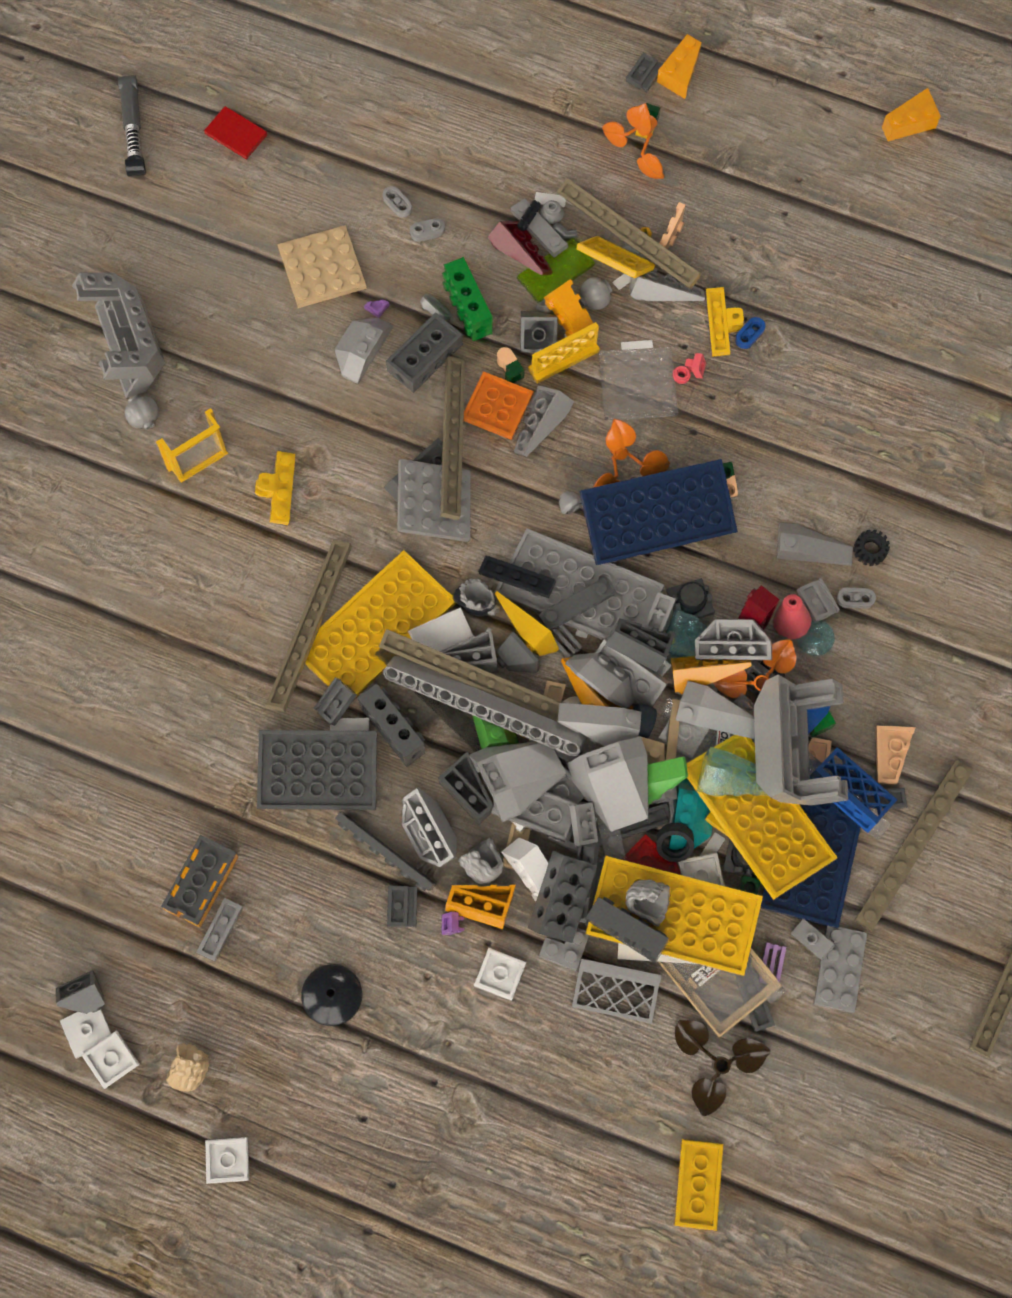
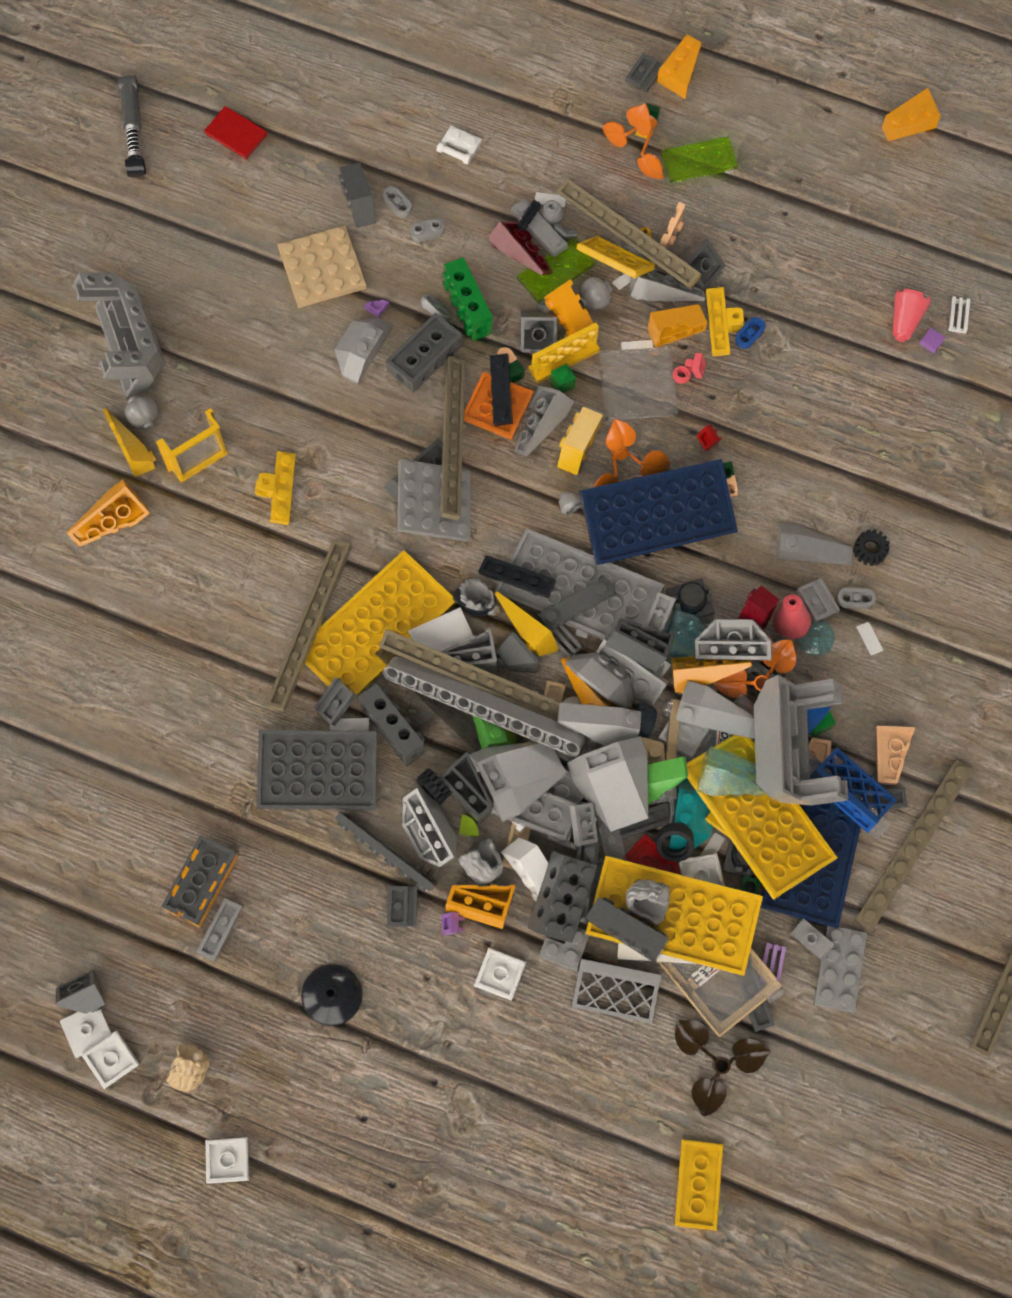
none -> light orange wedge [67,479,150,547]
none -> yellow wedge [102,408,156,478]
none -> dark grey wedge [338,162,376,228]
none -> black tyre [416,768,451,805]
none -> white plate [436,126,482,165]
none -> lime tile [459,814,479,837]
none -> black plate [490,353,513,426]
none -> green brick [550,363,576,393]
none -> yellow wedge [557,407,603,475]
none -> light orange wedge [647,304,707,348]
none -> clear neon green tile [661,136,738,183]
none -> dark grey slope [679,239,725,290]
none -> red tile [696,425,721,451]
none -> white sticker [856,622,884,656]
none -> coral cone [892,289,931,342]
none -> medium lavender tile [919,328,946,353]
none -> white tile [948,296,970,334]

